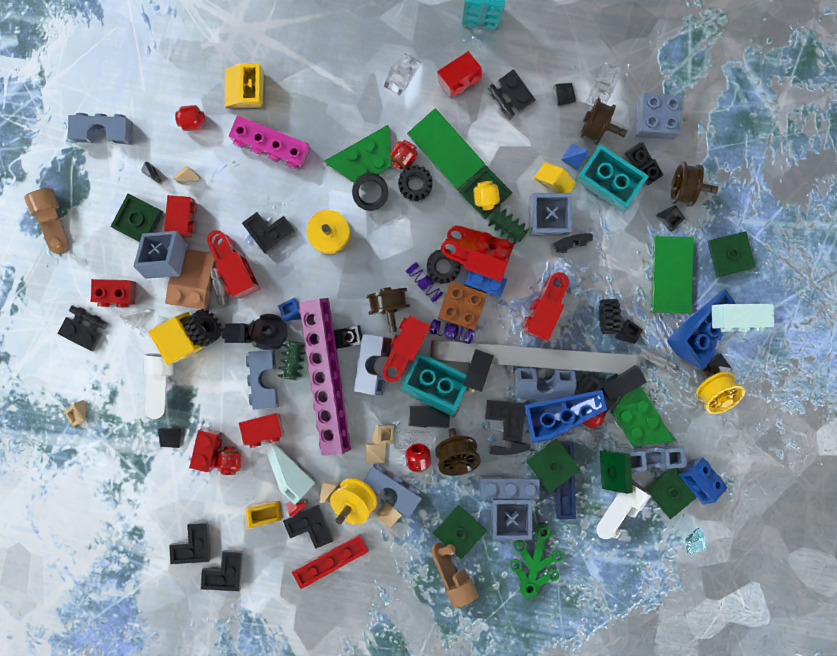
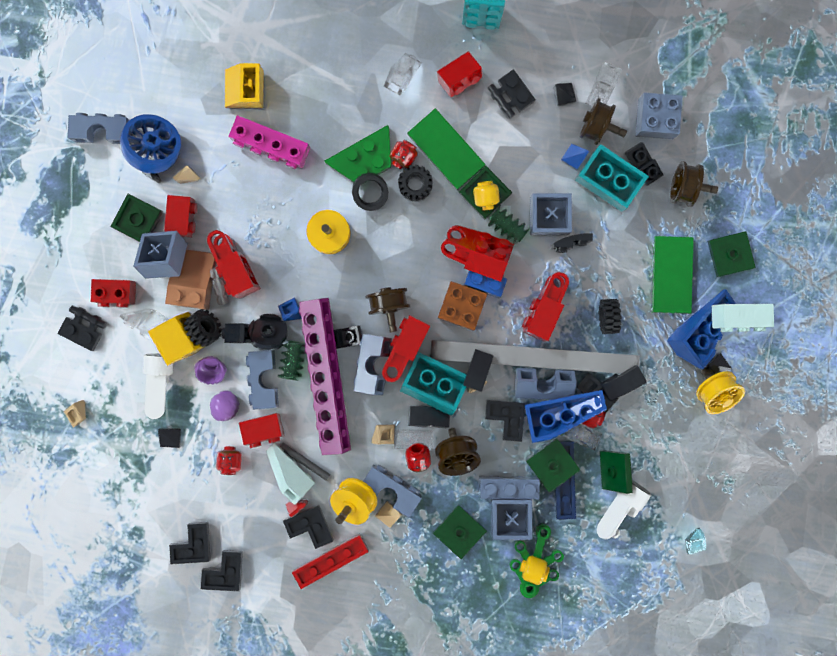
medium nougat piece [24,188,68,254] -> none
red head [175,105,205,131] -> none
red brick [189,428,223,472] -> none
black plate [242,212,296,254] -> none
yellow slope [245,501,281,529] -> none
tan slope [319,480,339,503] -> none
tan slope [366,443,386,463] -> none
dark purple piece [405,262,443,303] -> none
black tyre [426,249,461,284] -> none
dark purple piece [430,319,474,344] -> none
medium nougat piece [431,543,479,608] -> none
black slope [488,441,531,455] -> none
yellow slope [534,162,576,193] -> none
green wing [611,386,675,446] -> none
black slope [615,319,643,344] -> none
sand blue arch [620,445,686,472] -> none
light grey axle [639,348,677,372] -> none
dark green plate [645,468,697,519] -> none
black slope [656,205,685,232] -> none
blue brick [678,457,728,505] -> none
none -> blue piece [120,114,181,173]
none -> medium lavender hair [194,356,227,385]
none -> medium lavender hair [209,391,240,421]
none -> dark grey bar [280,443,330,480]
none -> yellow head [519,556,550,585]

